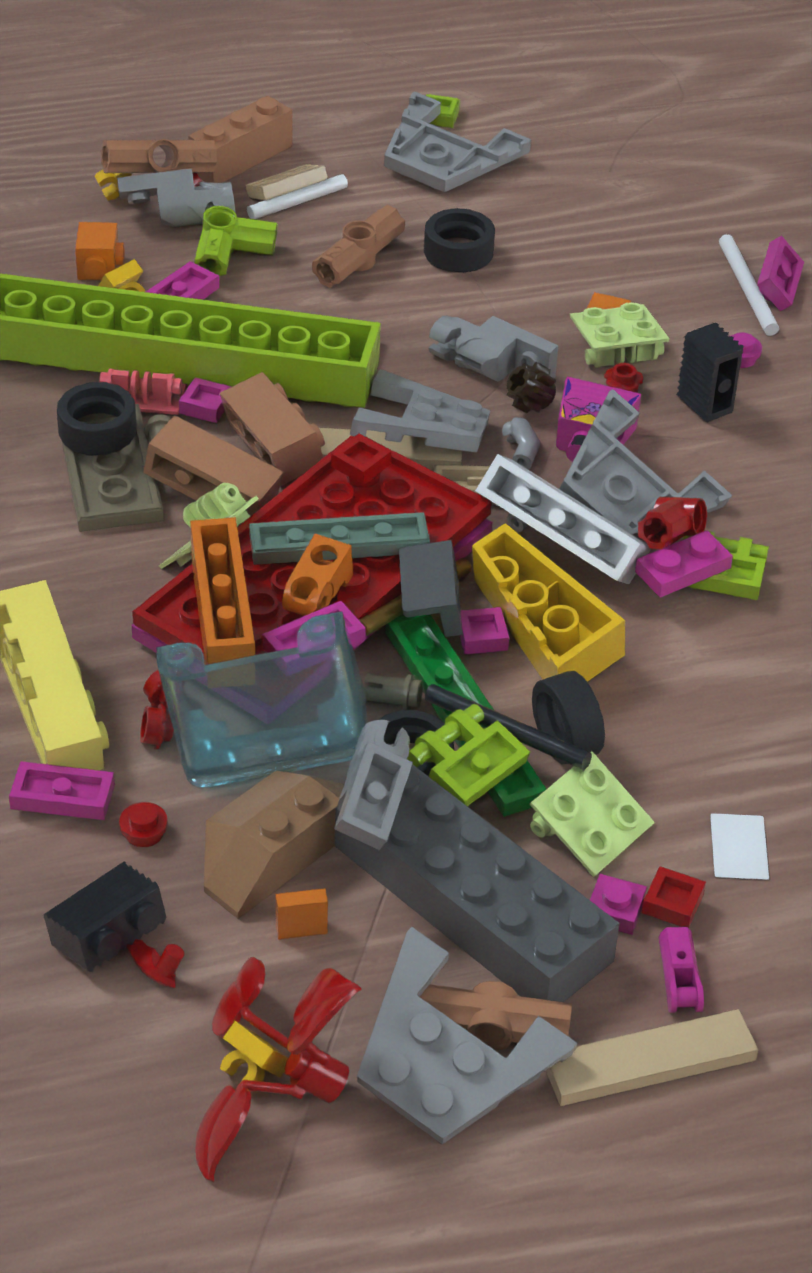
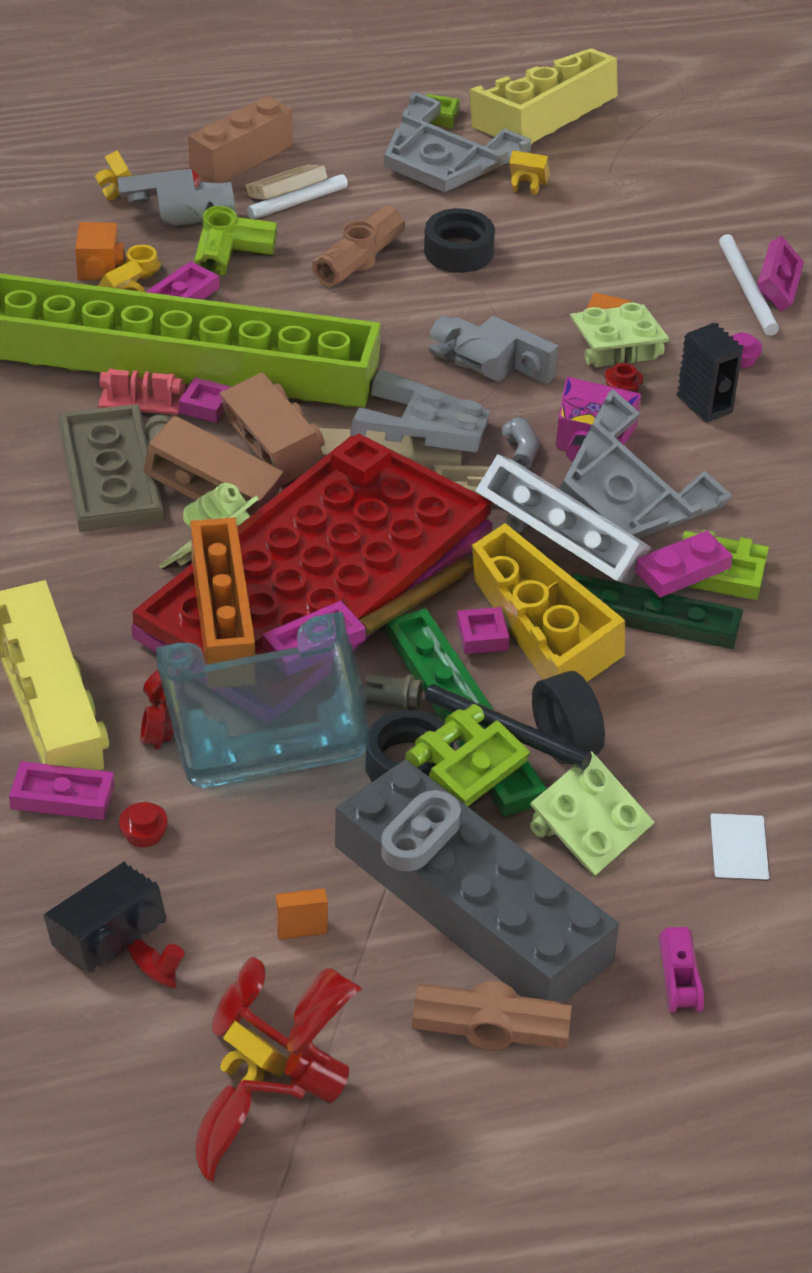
black tyre [57,382,137,456] -> none
nougat piece [101,139,217,173] -> none
medium nougat wedge [204,770,344,919] -> none
sand green tile [249,512,430,565] -> none
orange leg [282,534,353,616] -> none
light grey plate [334,720,413,850] -> none
light grey wing [357,926,577,1144] -> none
dark grey panel [399,540,463,637] -> none
dark brown gear [507,362,556,414] -> none
tan tile [546,1009,758,1106] -> none
dark pink plate [590,874,647,935] -> none
red piece [638,497,707,549] -> none
red plate [642,866,706,928] -> none
none -> yellow plate [124,245,161,279]
none -> light grey plate [381,790,461,871]
none -> light yellow wedge [470,48,618,144]
none -> yellow tile [509,150,550,195]
none -> dark green tile [571,573,744,650]

